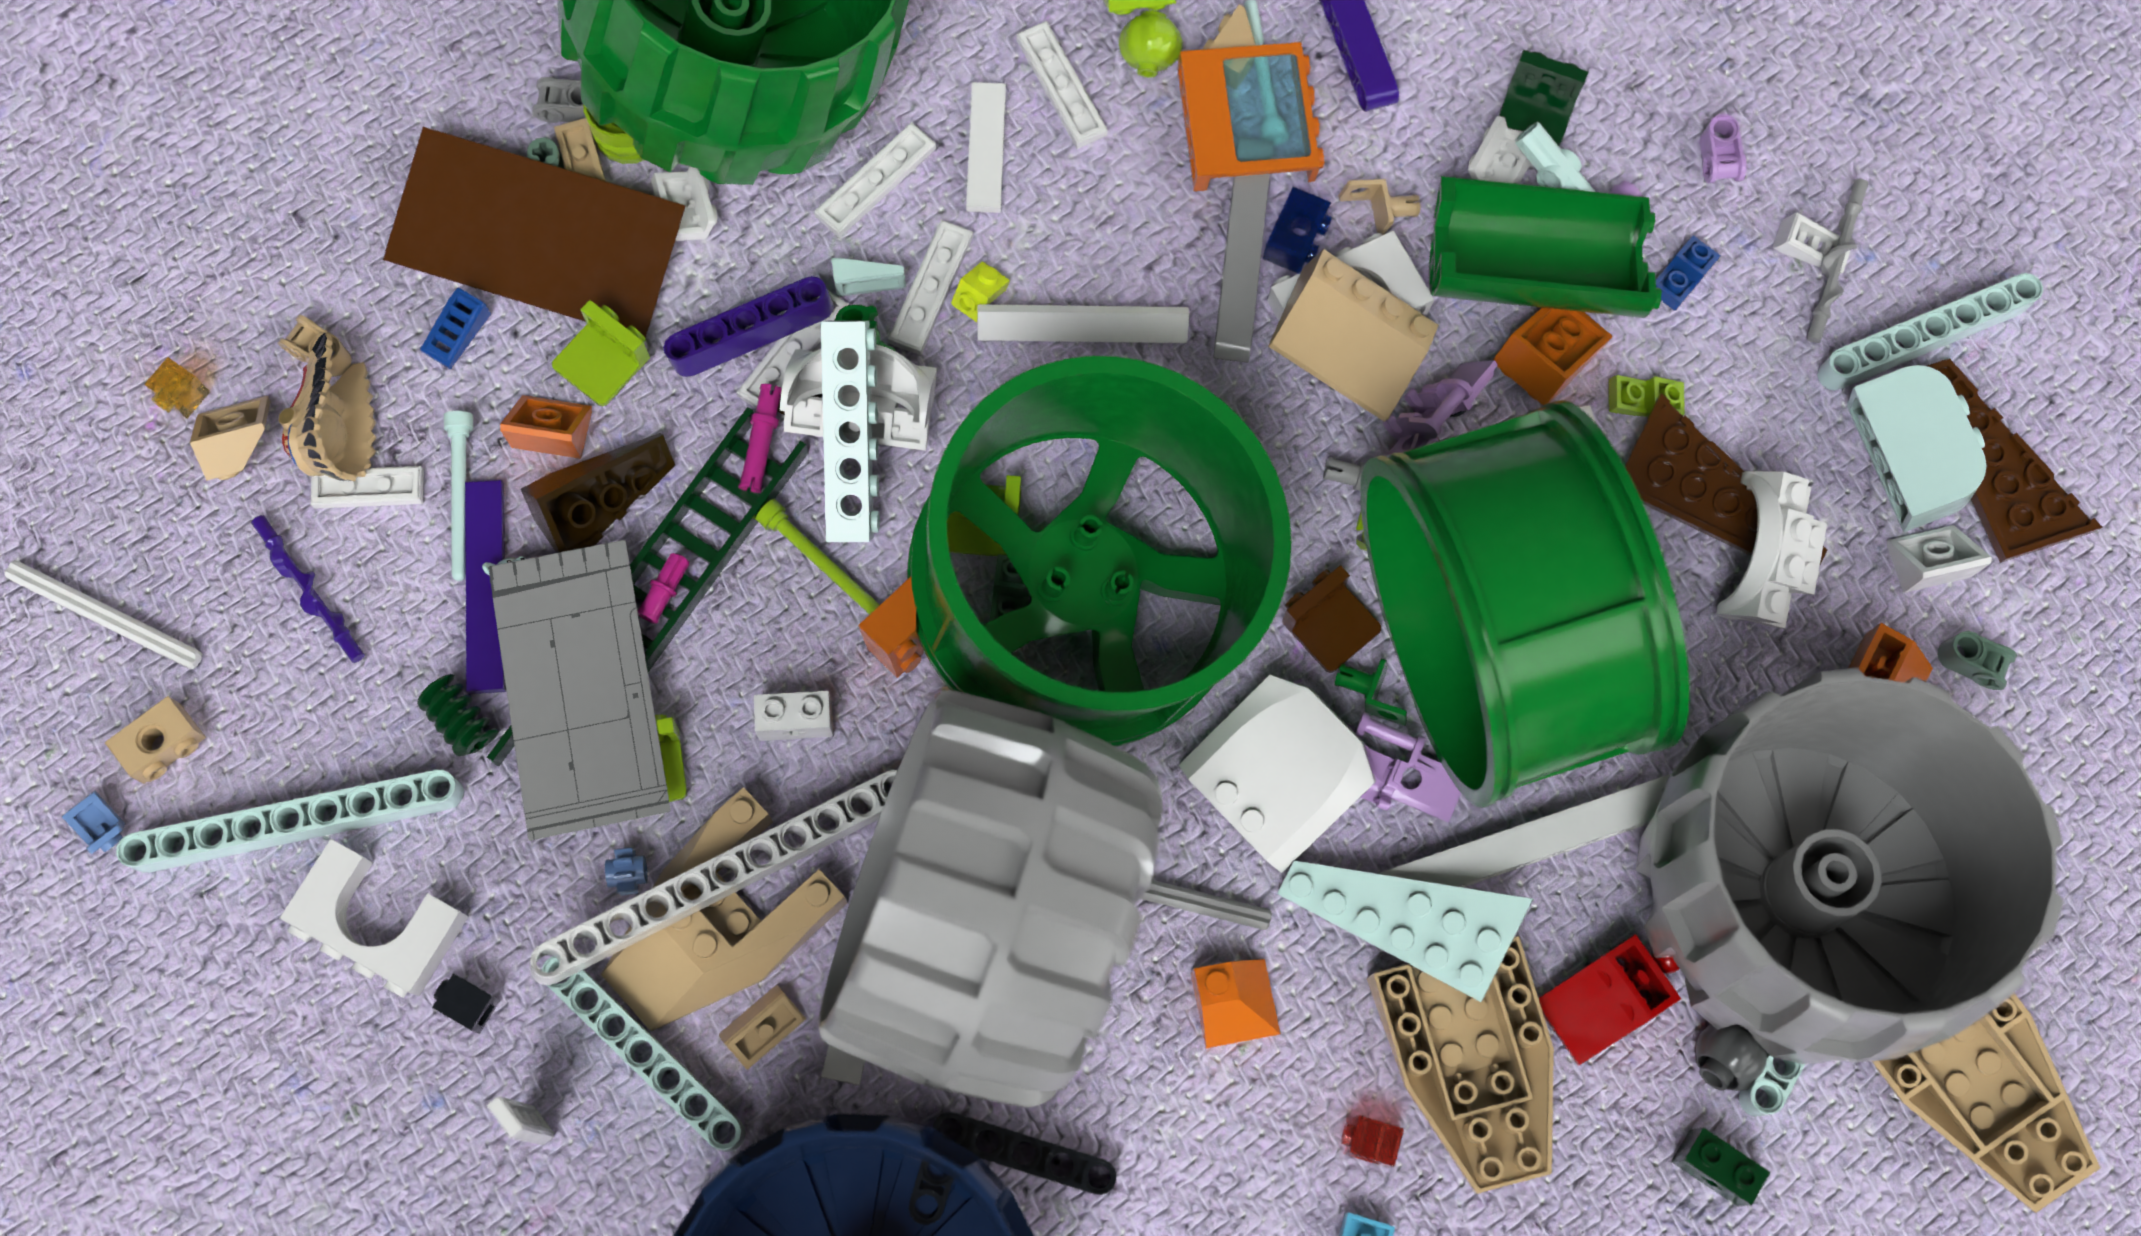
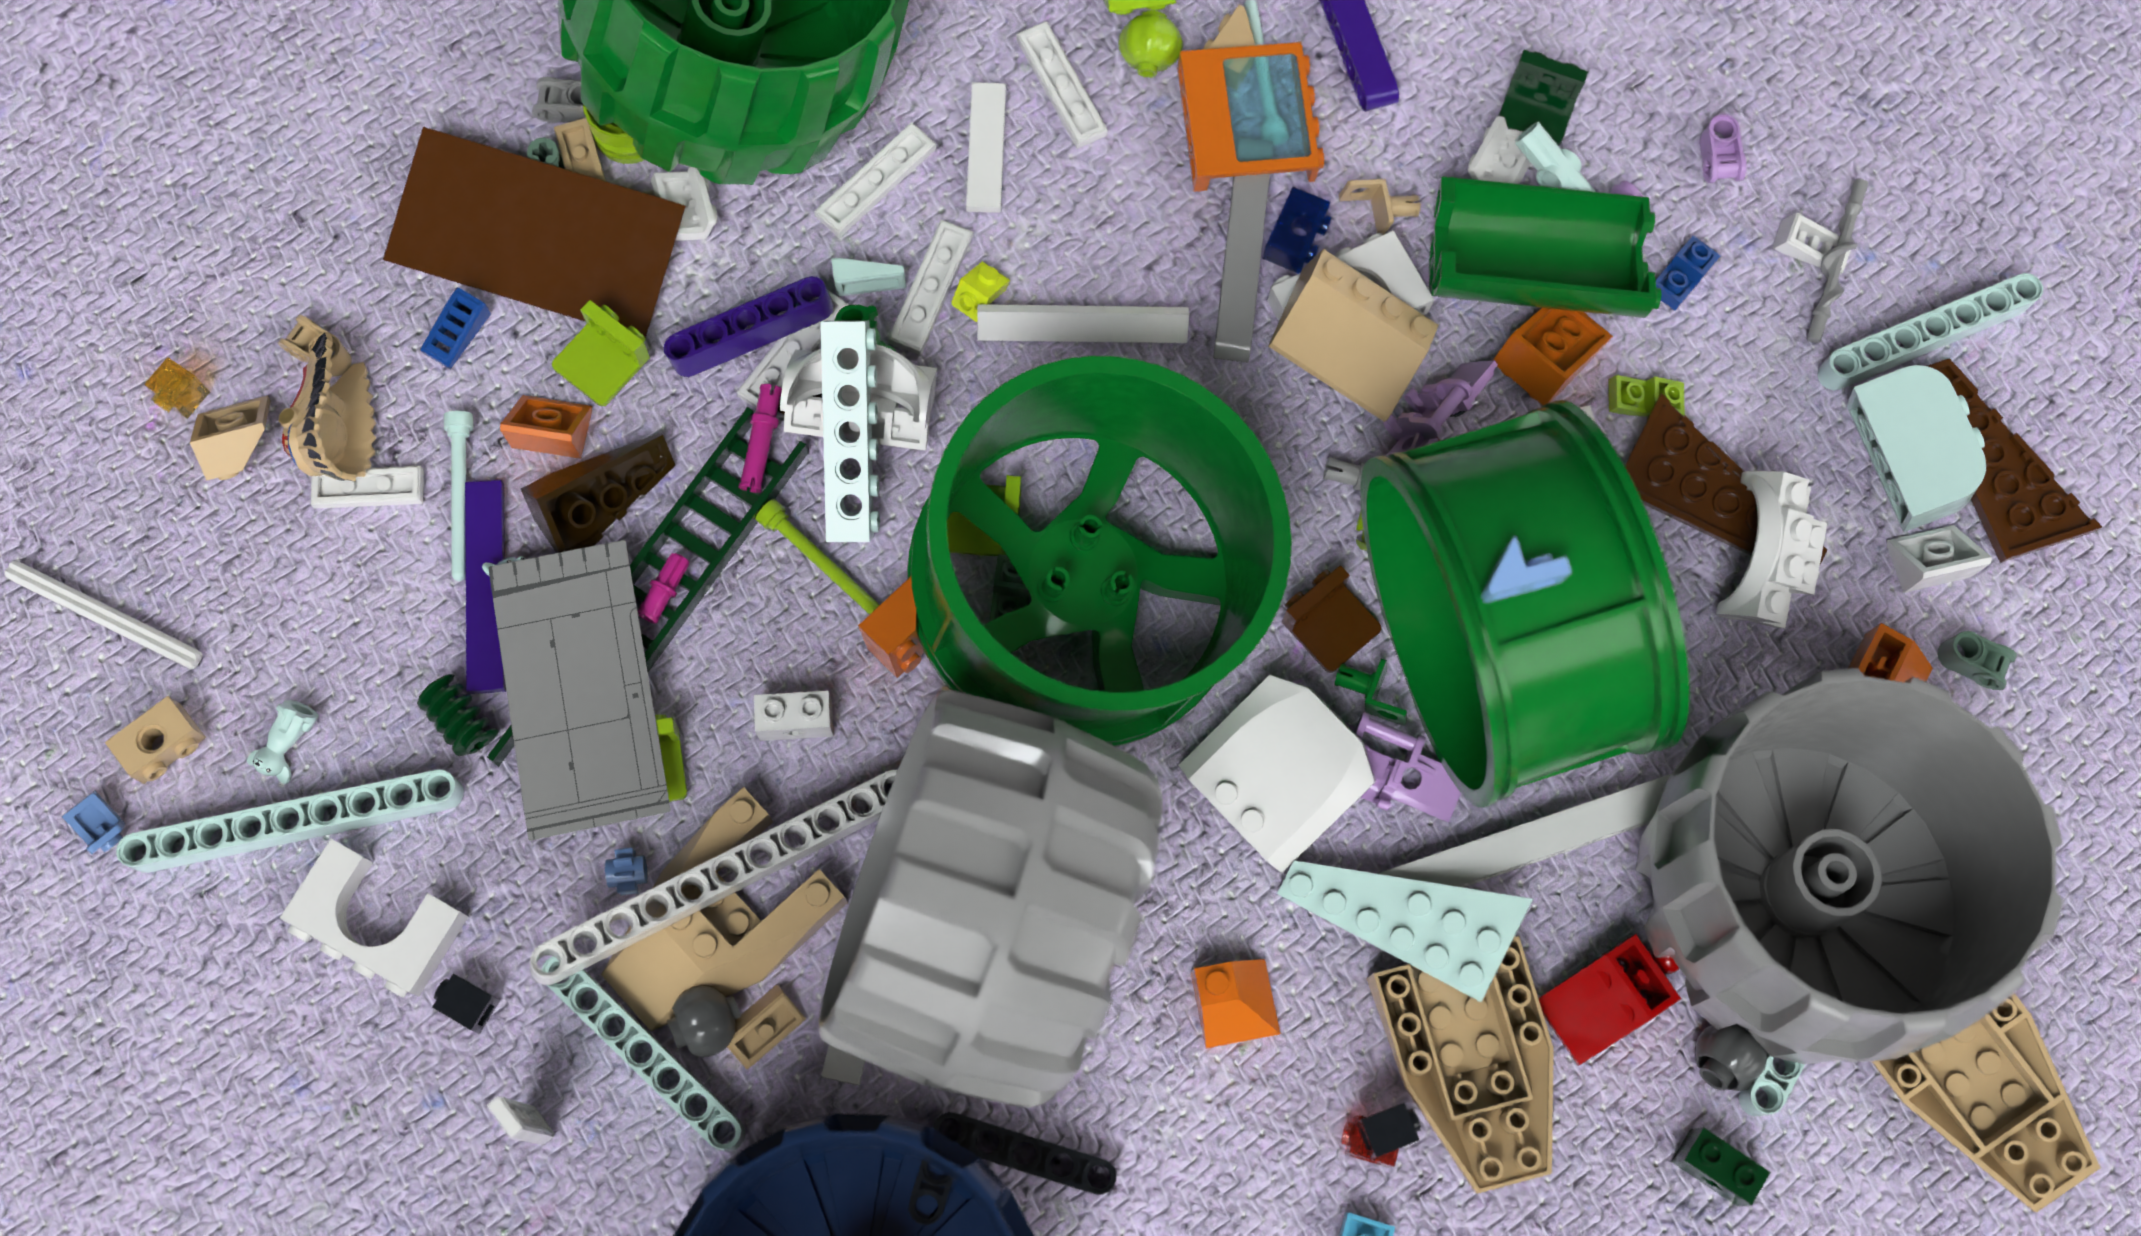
dark purple piece [251,515,365,663] -> none
light grey axle [1140,880,1272,930] -> none
none -> light aqua animal [247,700,319,784]
none -> dark grey plant [667,986,742,1057]
none -> black brick [1355,1103,1421,1159]
none -> light blue slope [1481,537,1572,603]

